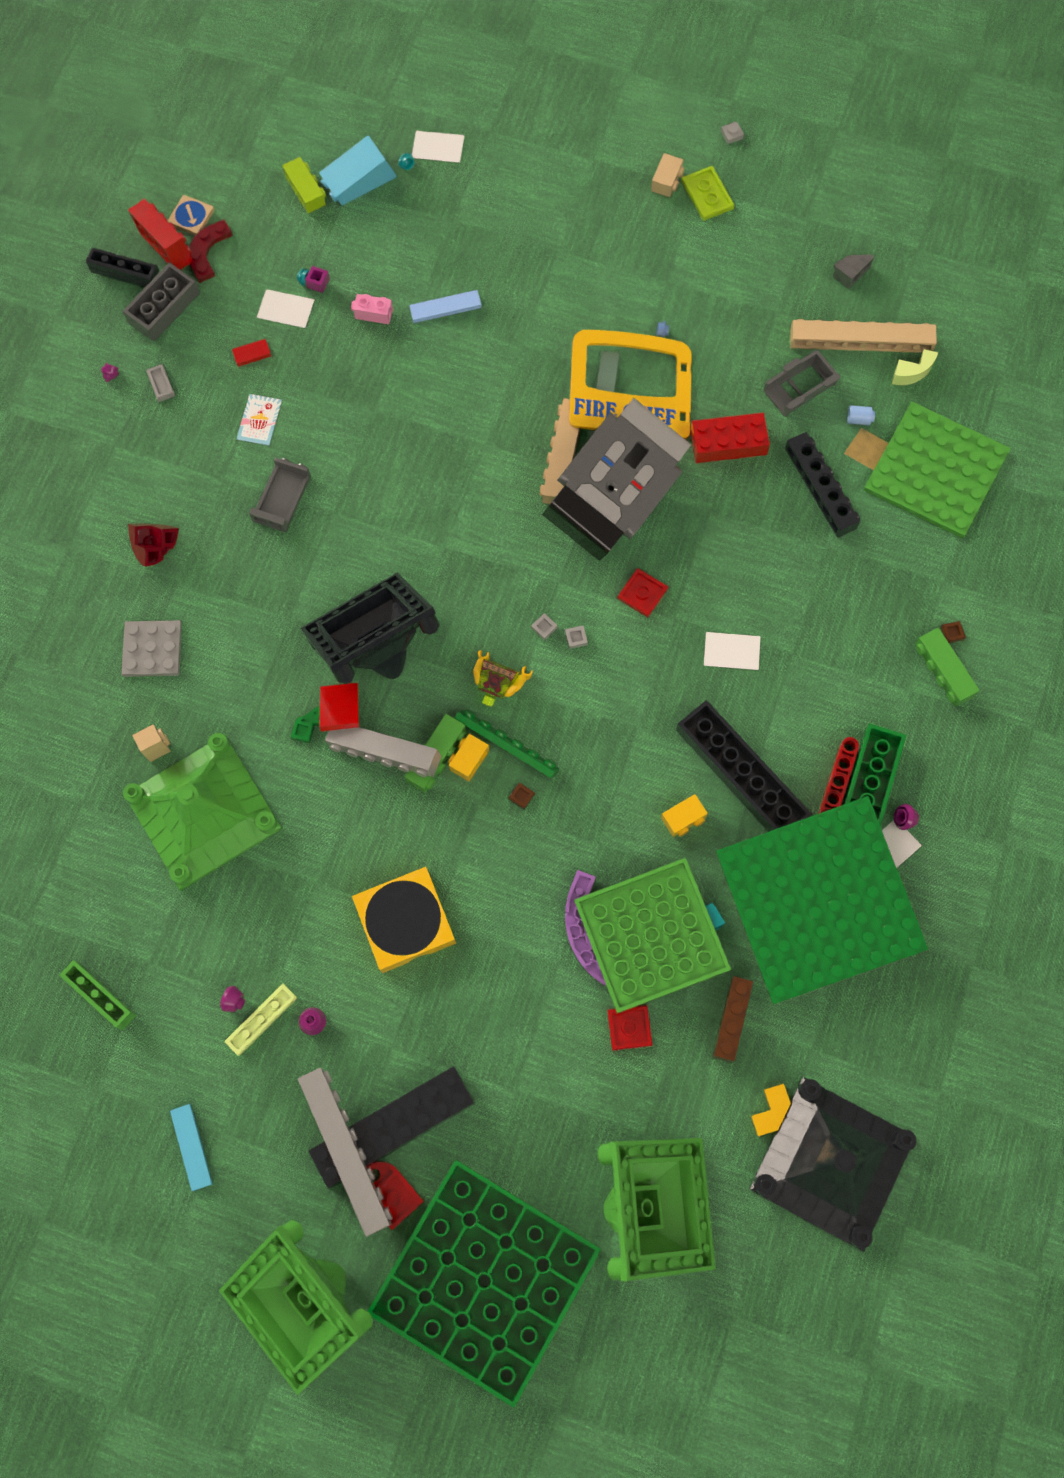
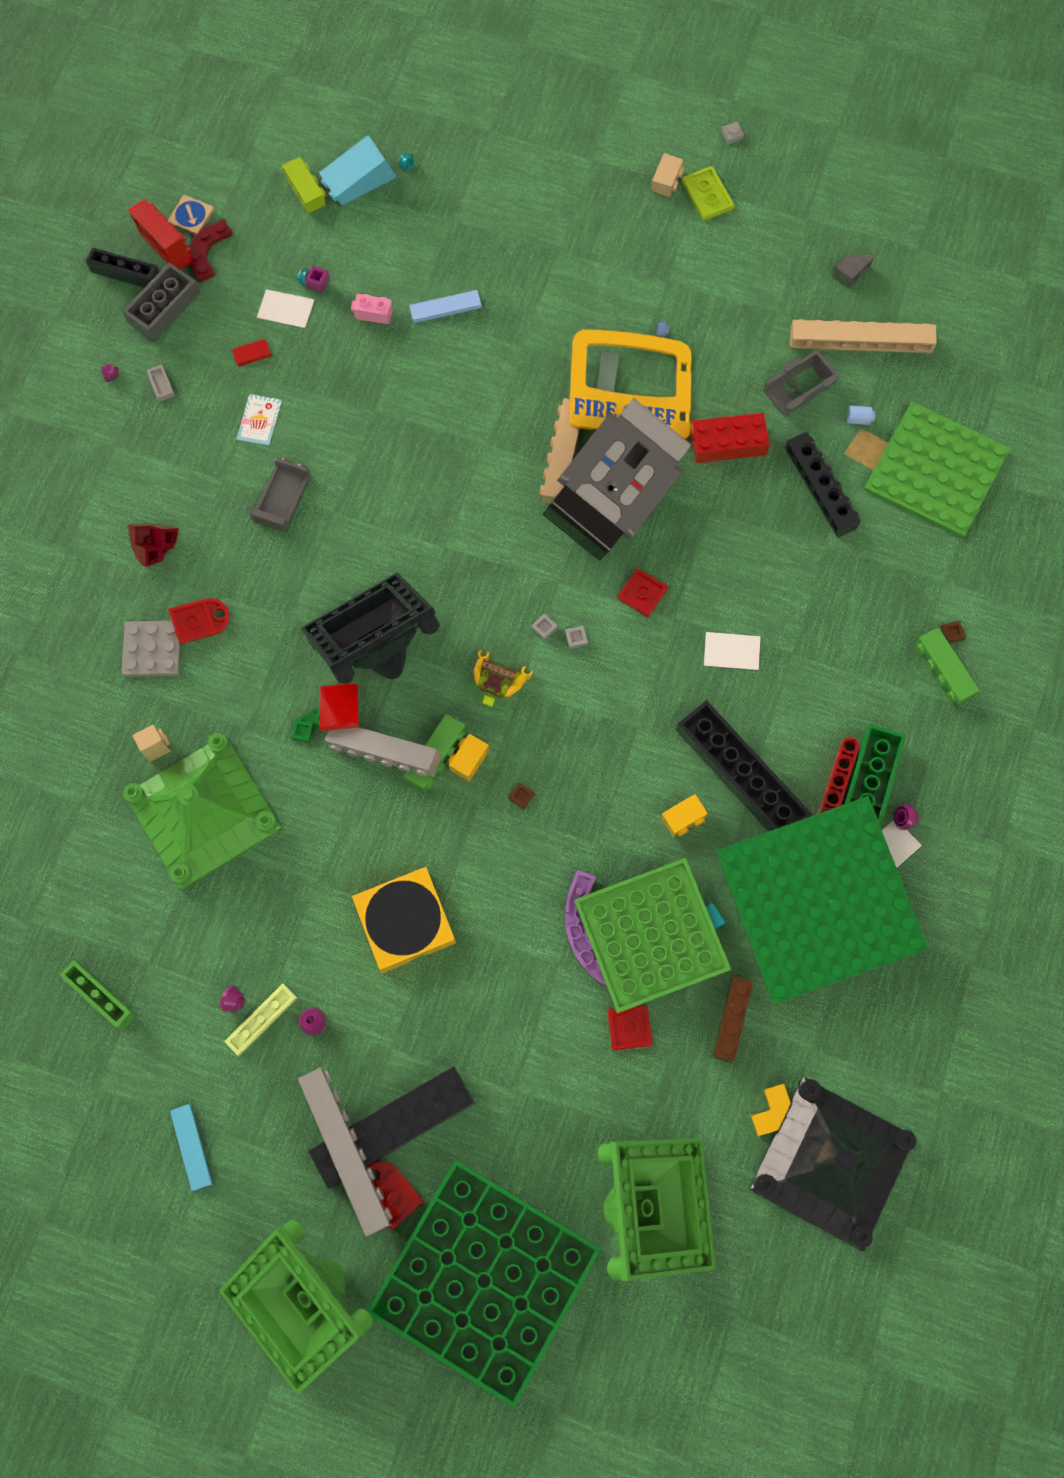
white sticker [412,131,464,162] -> none
green plate [454,709,559,778] -> none
yellowish green brick [892,349,938,385] -> none
none -> red tile [168,598,229,645]

